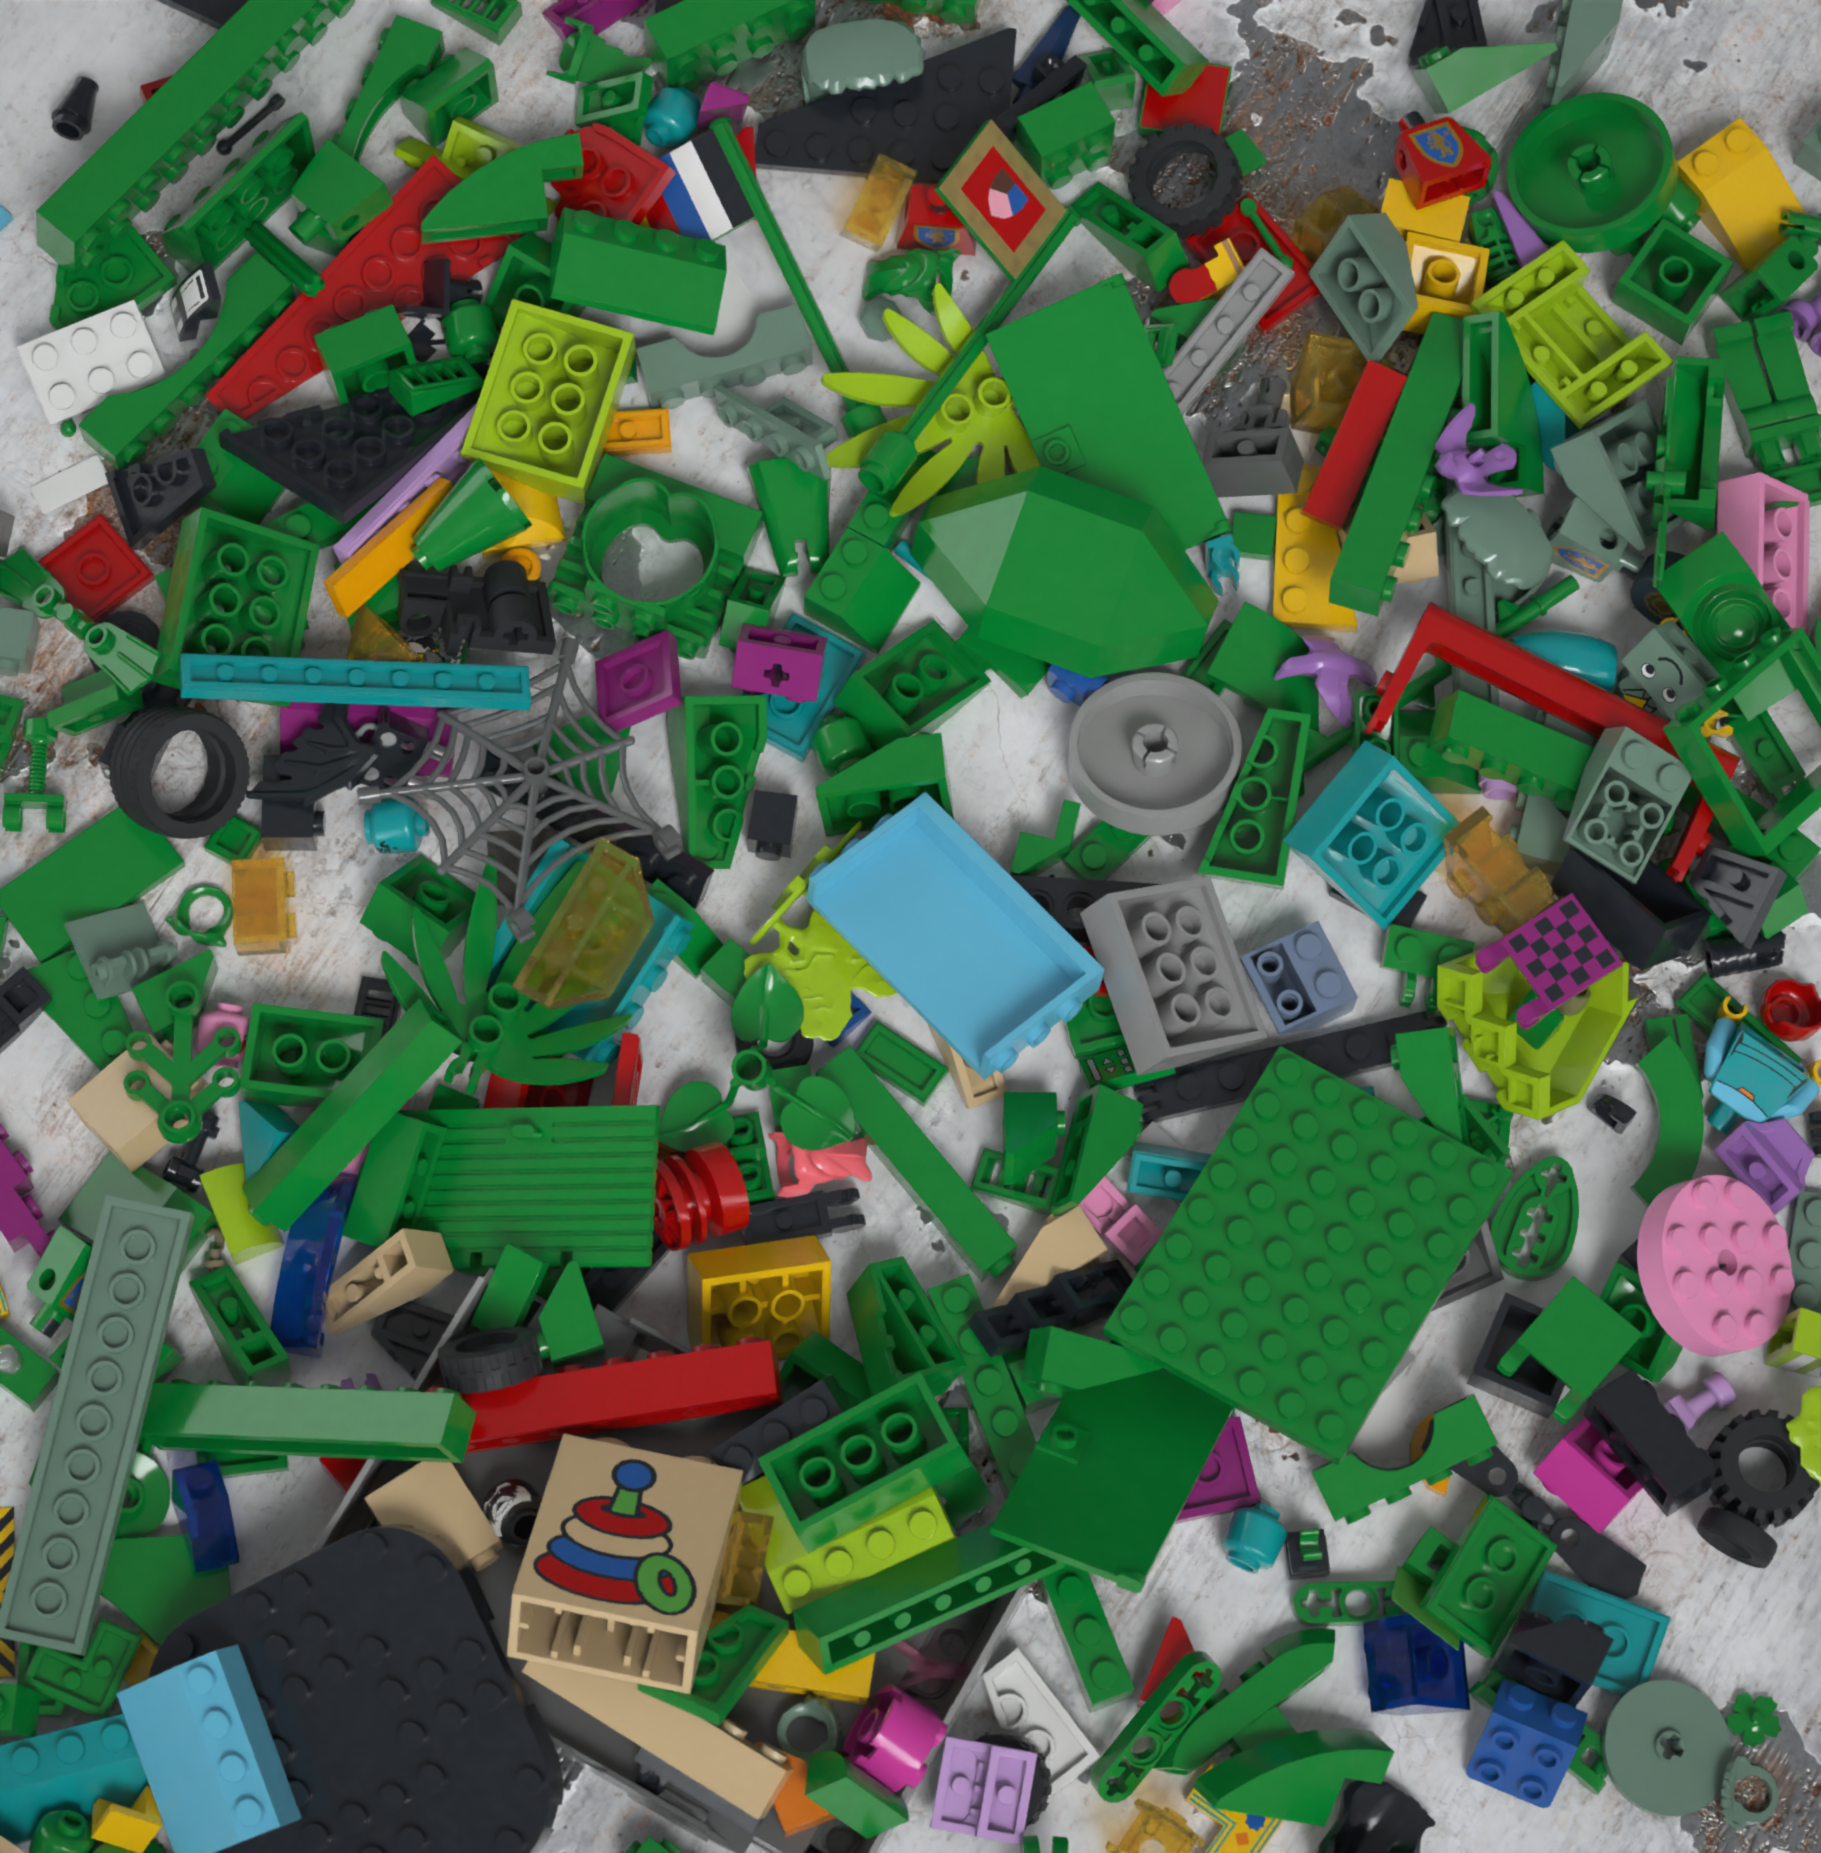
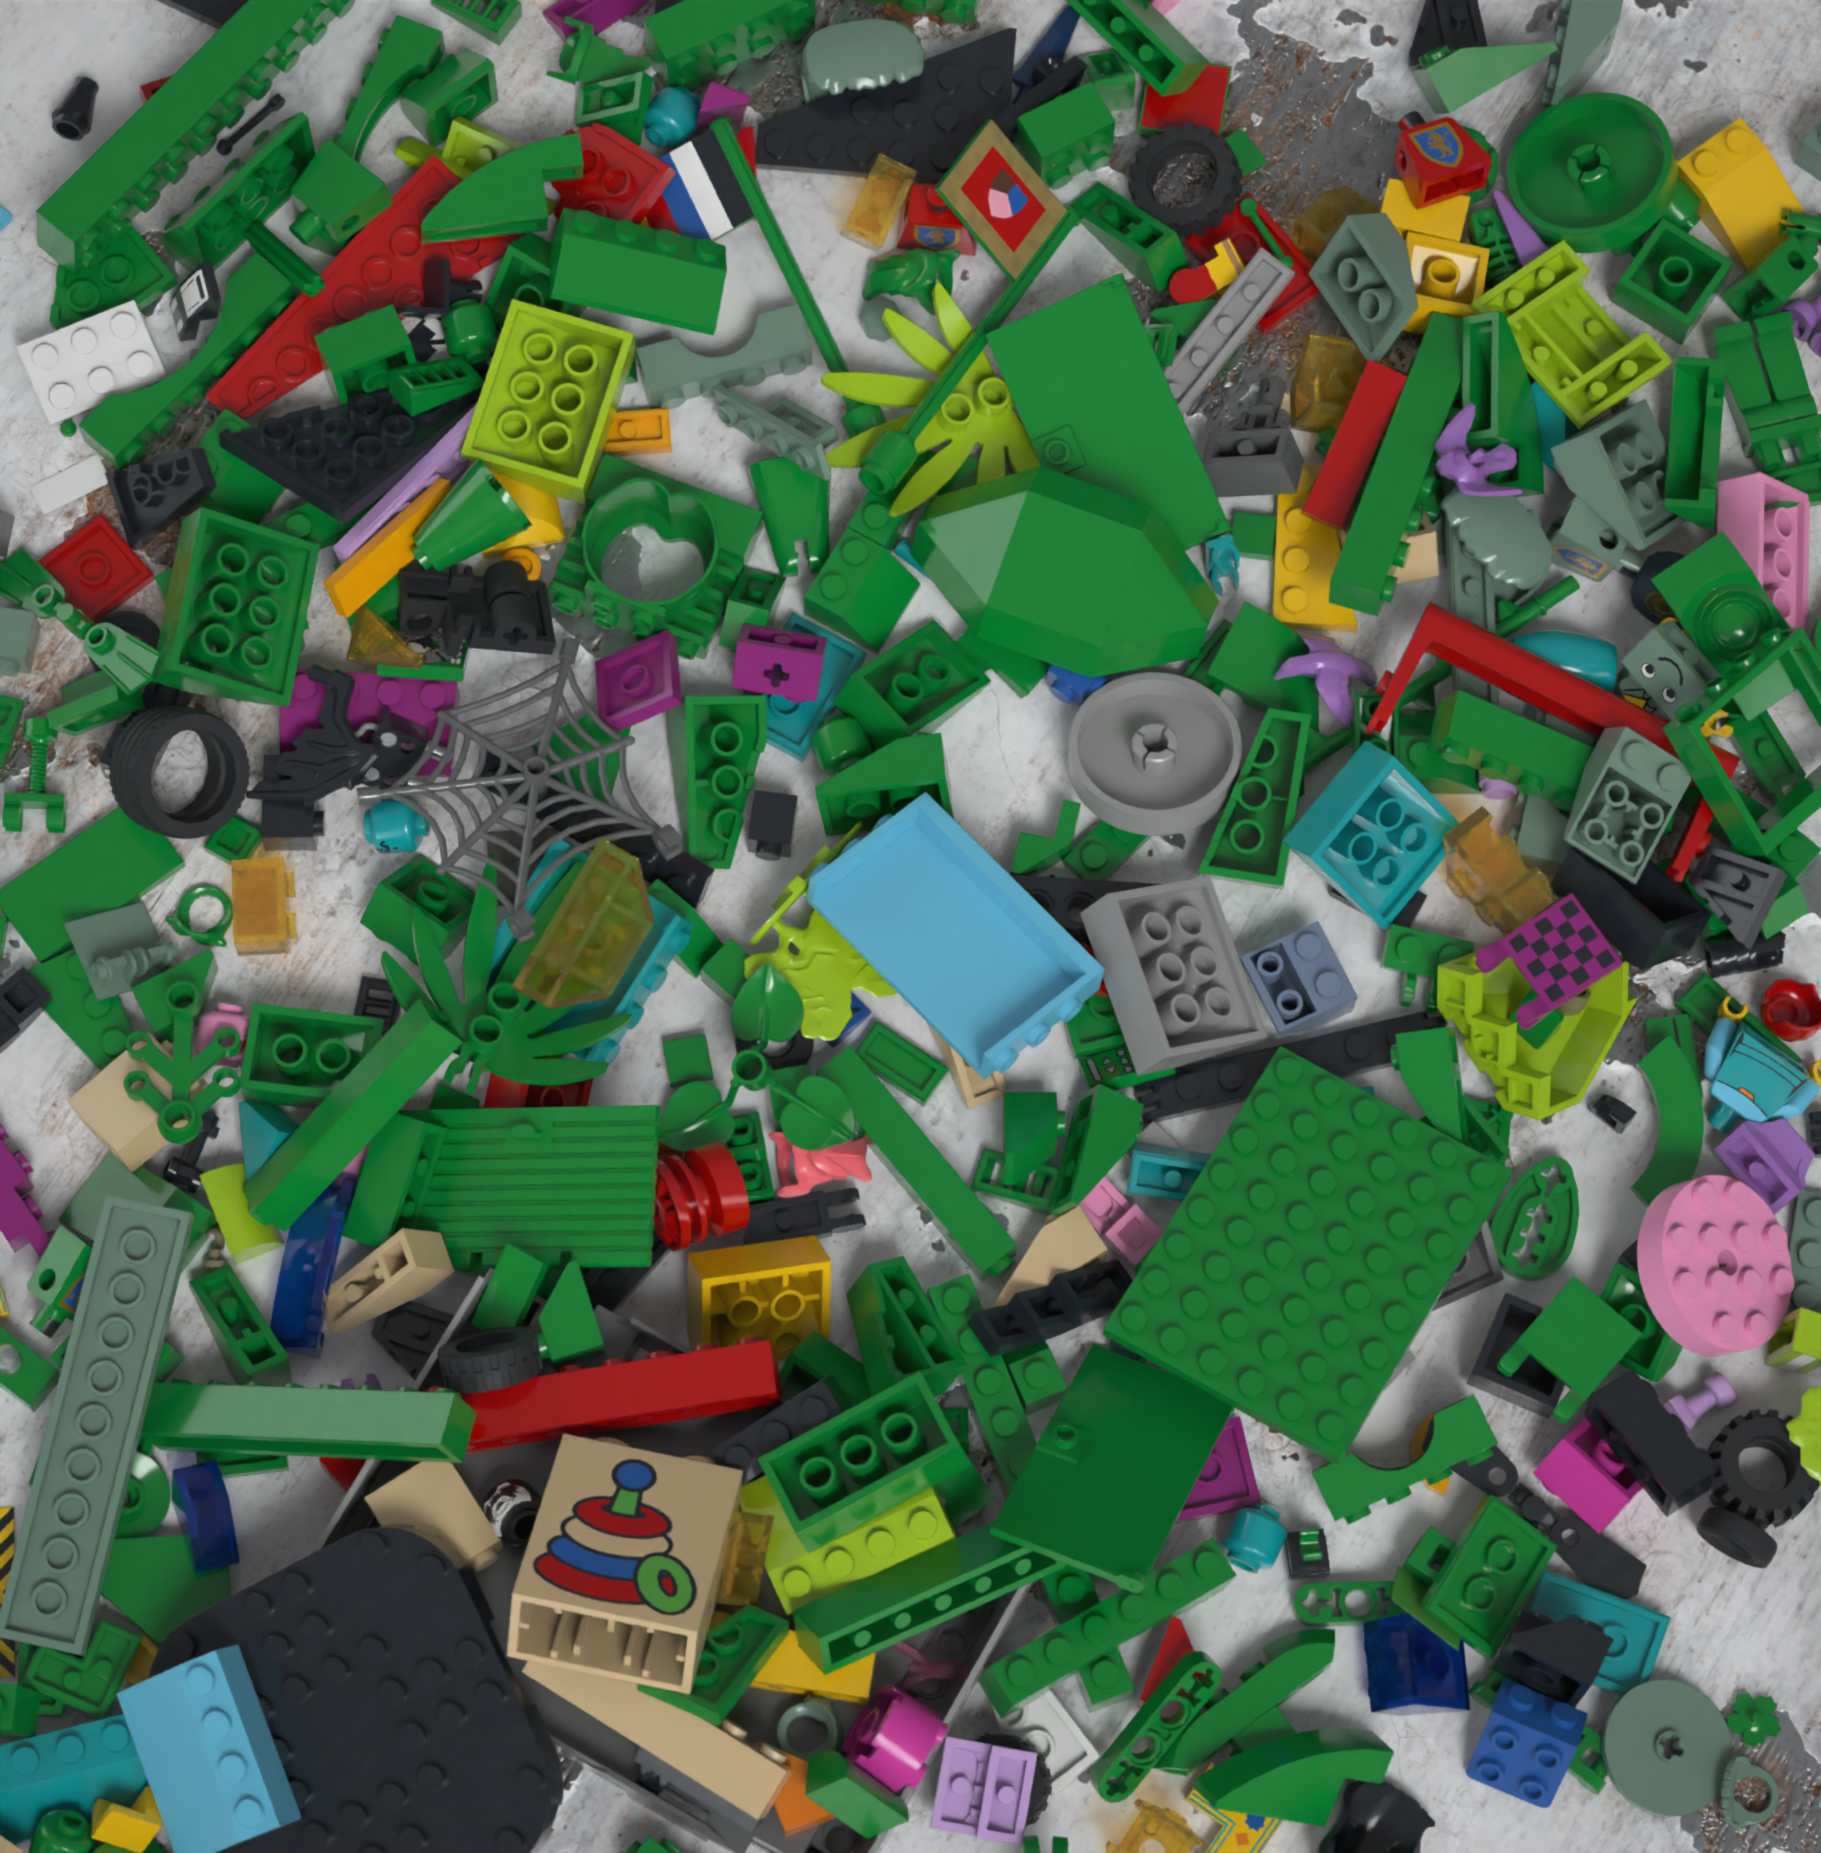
teal tile [179,653,531,710] -> none
red tile [611,1032,644,1106] -> none
green slope [1020,1326,1164,1398] -> none
green piece [1645,377,1686,589] -> none
none -> green tile [662,1034,714,1087]
none -> green arch [978,1537,1237,1719]

